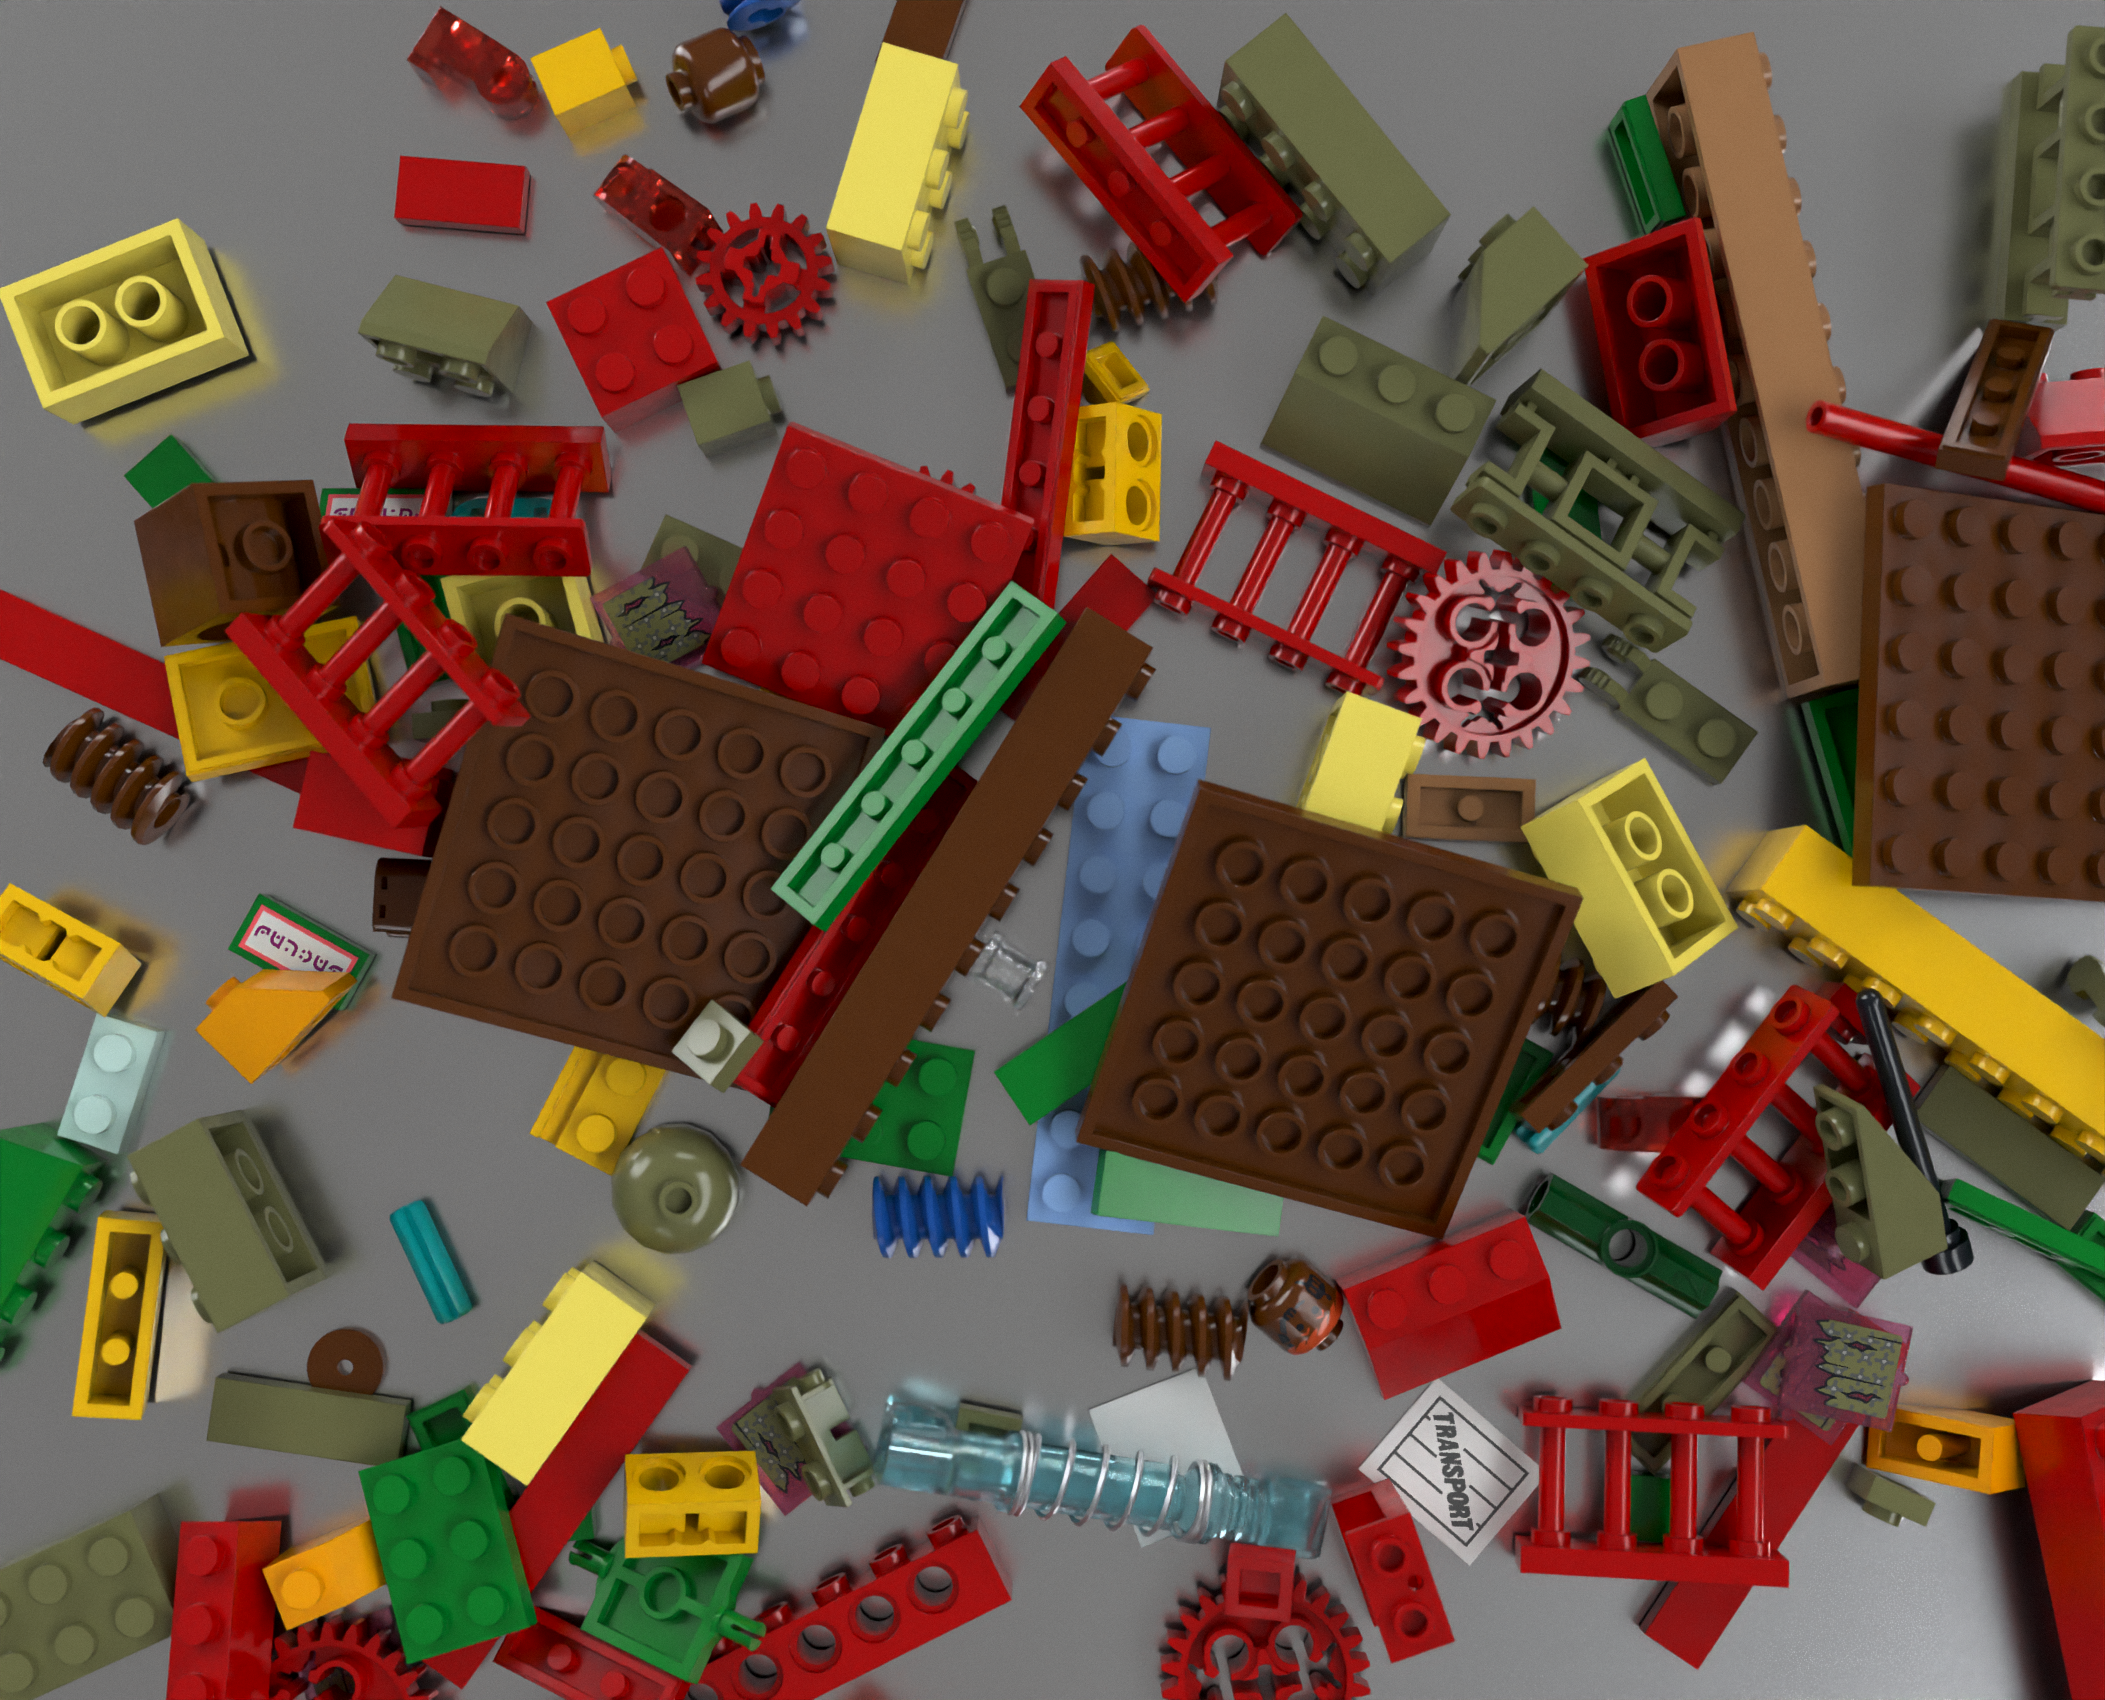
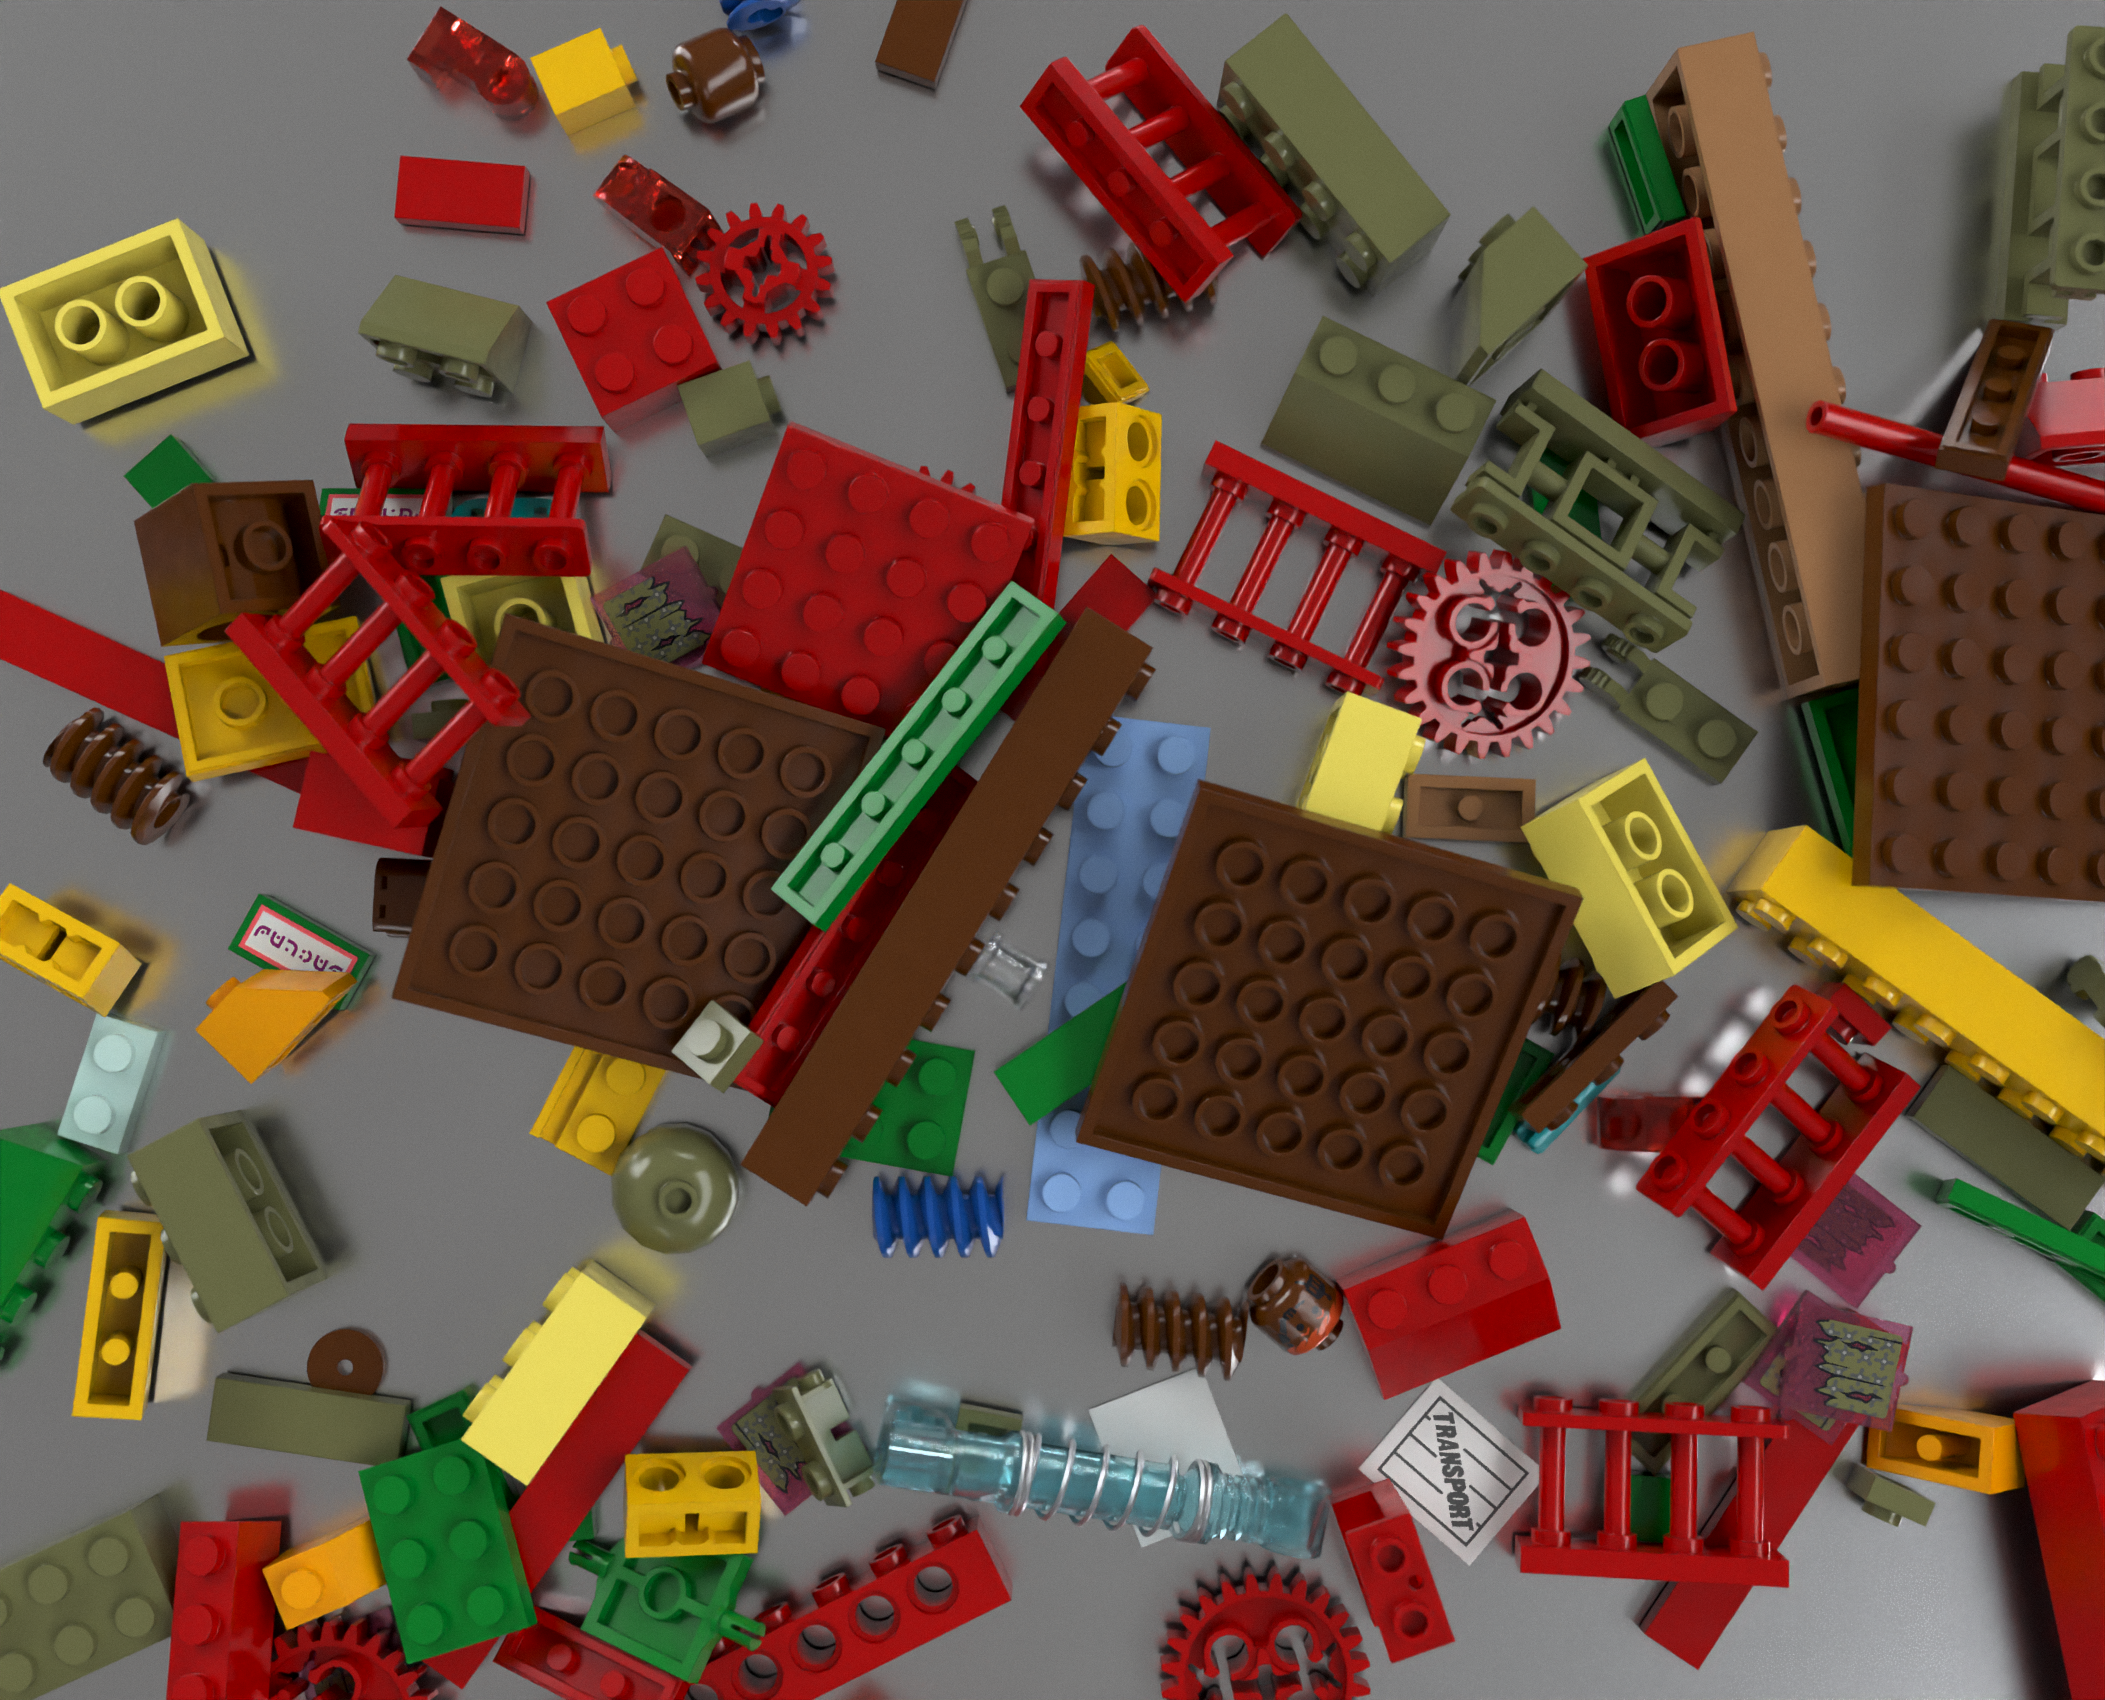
teal axle [389,1200,472,1324] -> none
light yellow brick [826,42,970,285] -> none
green tile [1090,1149,1284,1237] -> none
red plate [1225,1542,1296,1623] -> none
dark green piece [1525,1172,1723,1319] -> none
olive slope [1813,1083,1948,1280] -> none
black piece [1855,988,1975,1275] -> none

